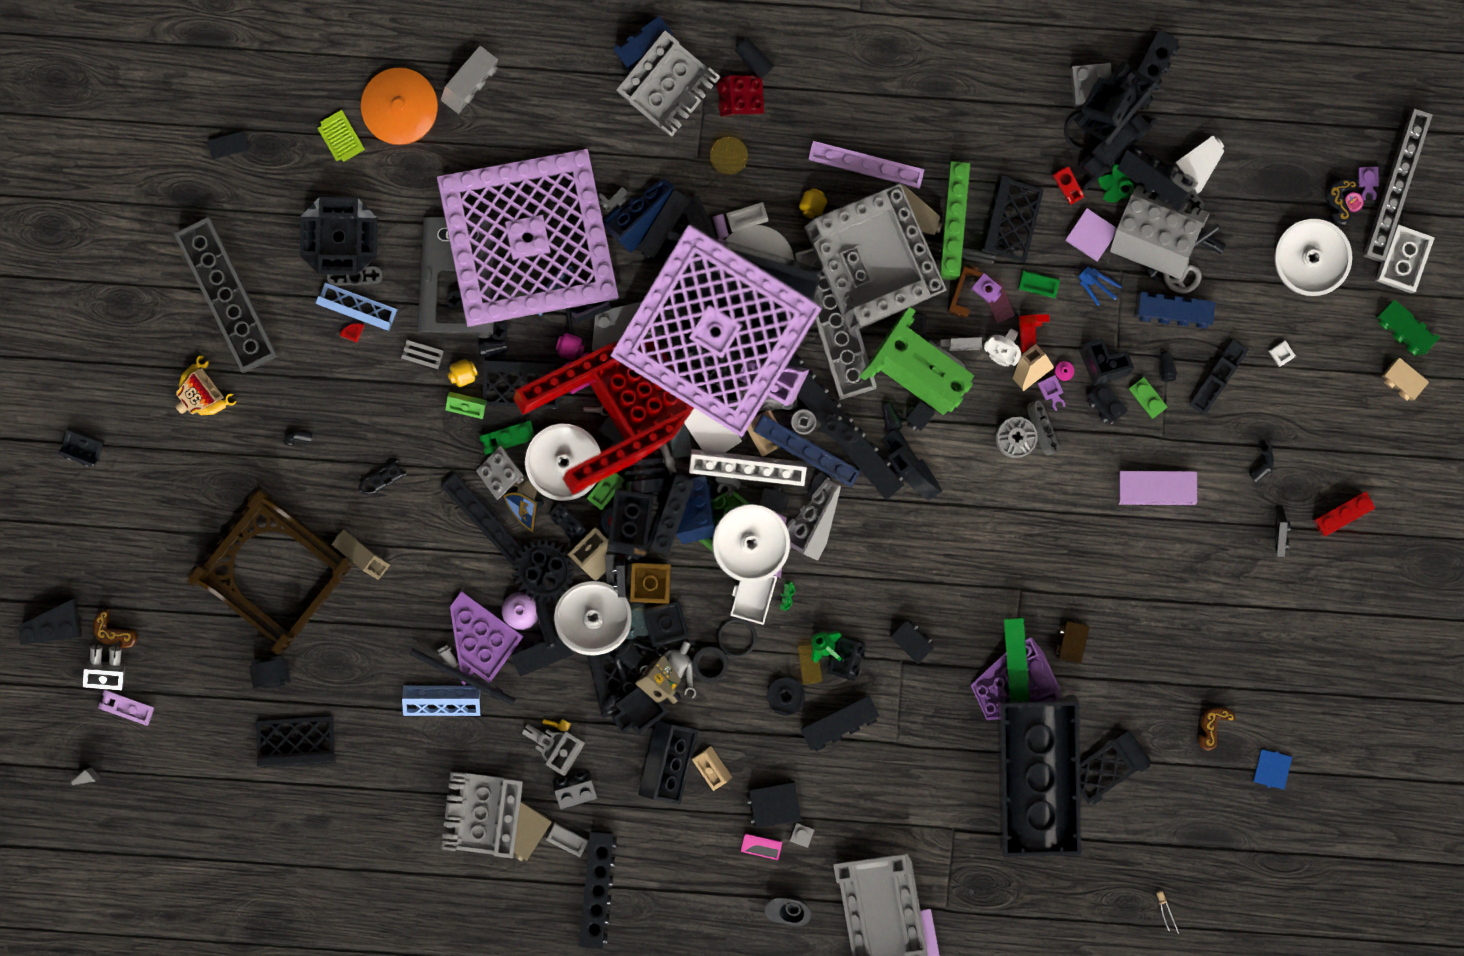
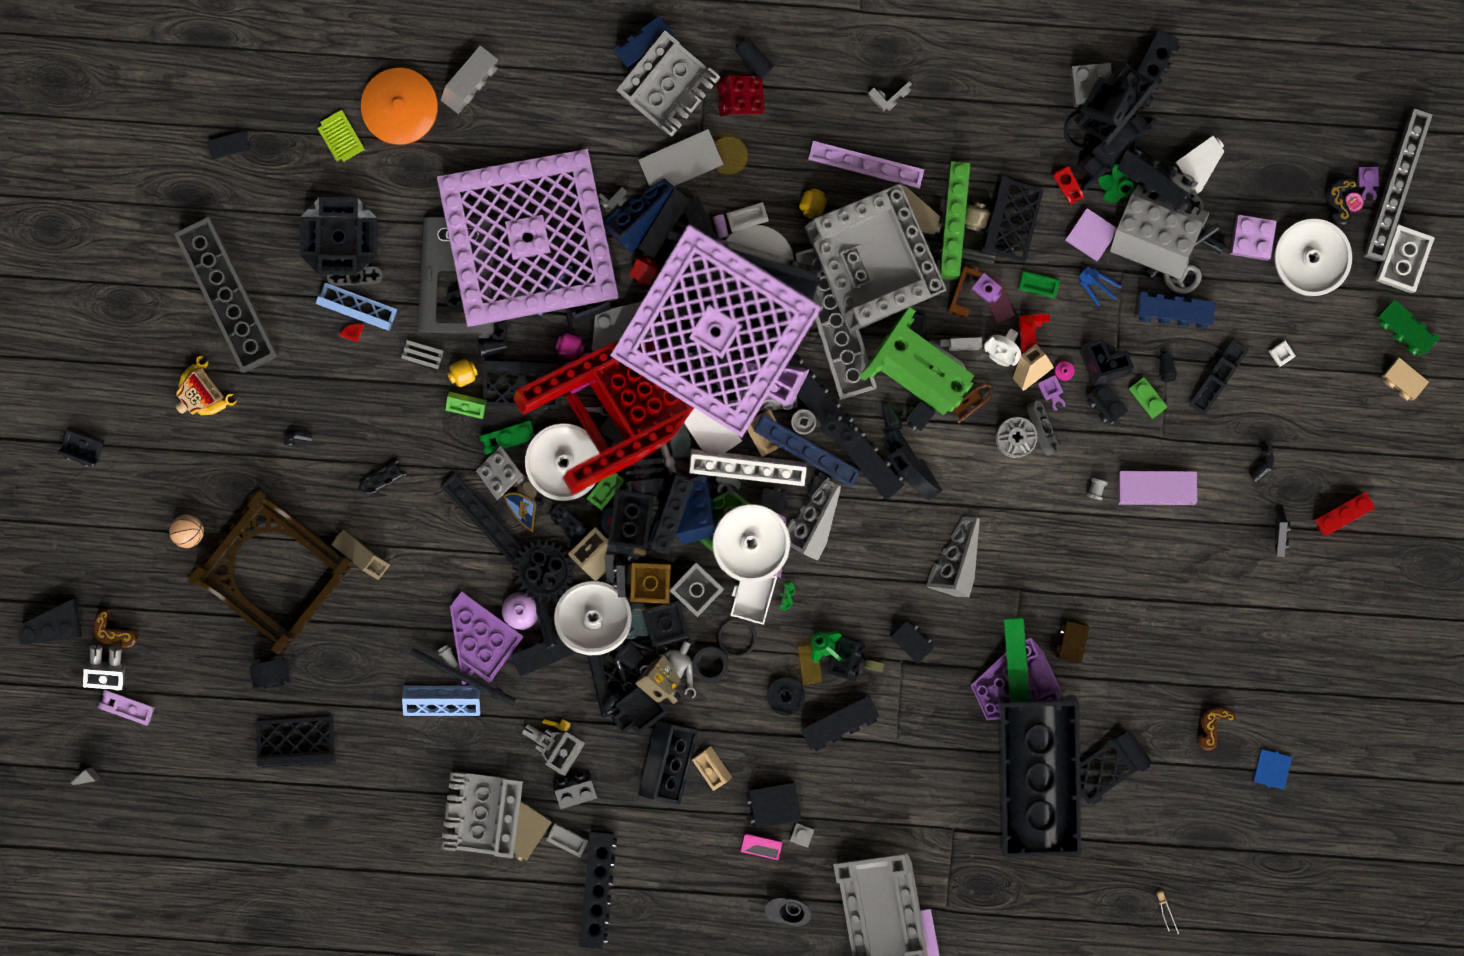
none -> light nougat piece [169,514,204,548]
none -> red axle [566,393,609,453]
none -> red brick [629,254,661,286]
none -> light grey tile [639,129,724,187]
none -> light grey brick [670,563,724,617]
none -> olive tile [864,660,884,673]
none -> light grey bracket [868,81,912,112]
none -> light grey wedge [926,517,980,598]
none -> reddish brown piece [949,384,993,424]
none -> dark tan head [965,201,990,231]
none -> light grey bush [1086,477,1108,501]
none -> lavender brick [1230,215,1277,260]

